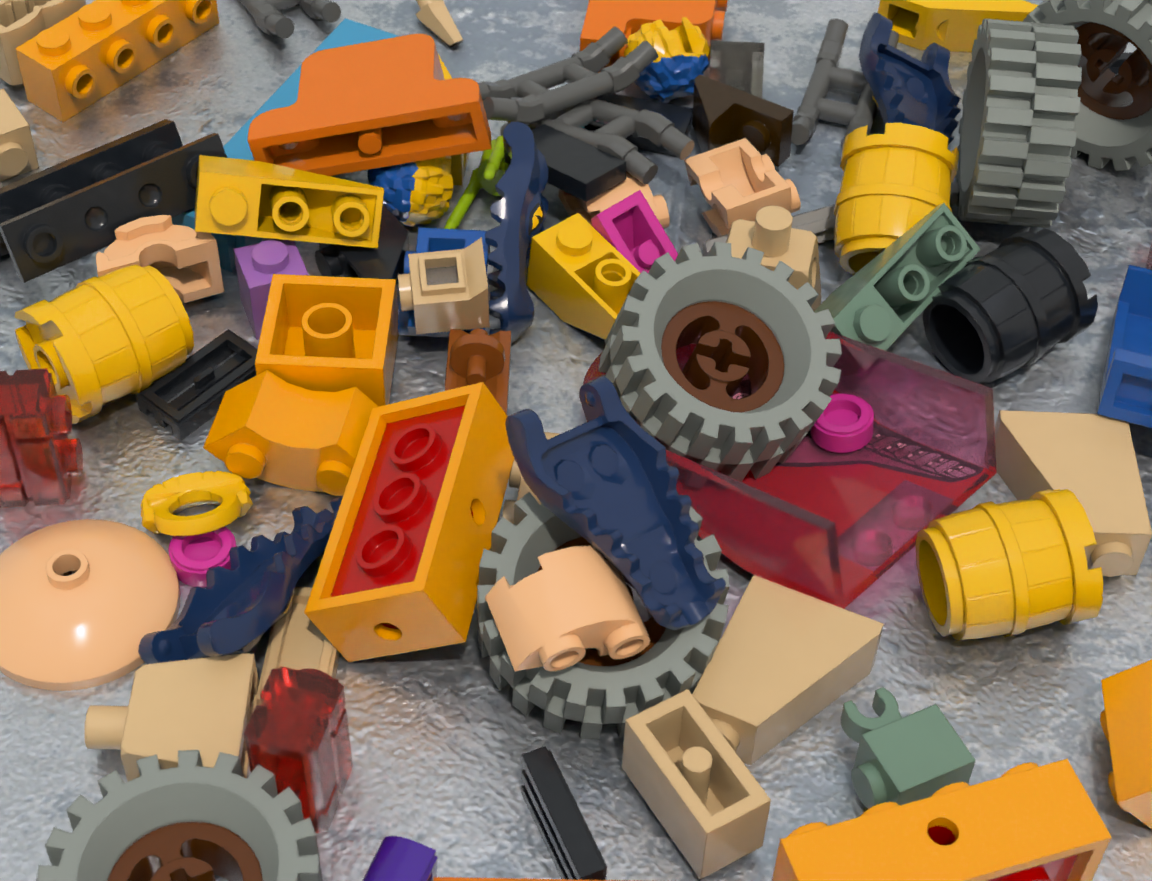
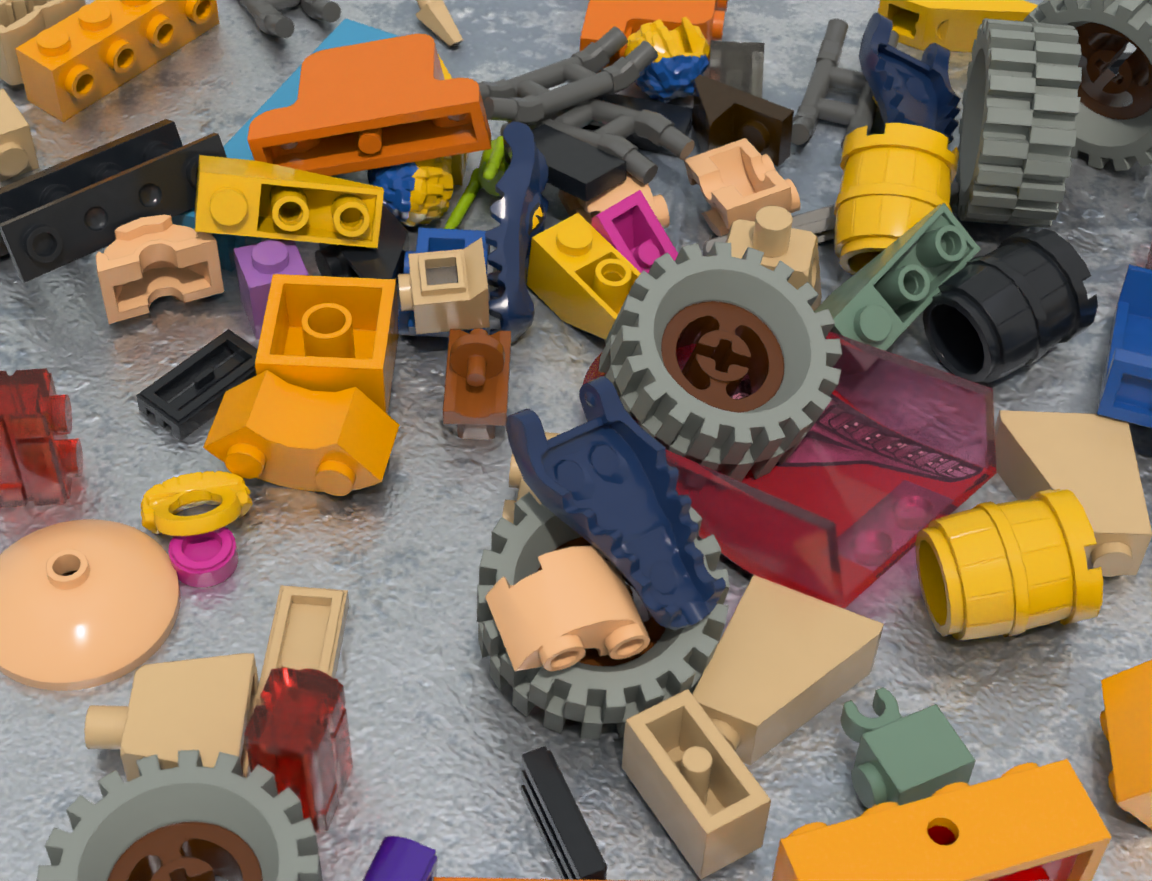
yellow piece [14,264,194,424] -> none
dark blue animal [138,497,342,664] -> none
light orange brick [304,382,514,662] -> none
dark pink tile [810,394,874,453] -> none

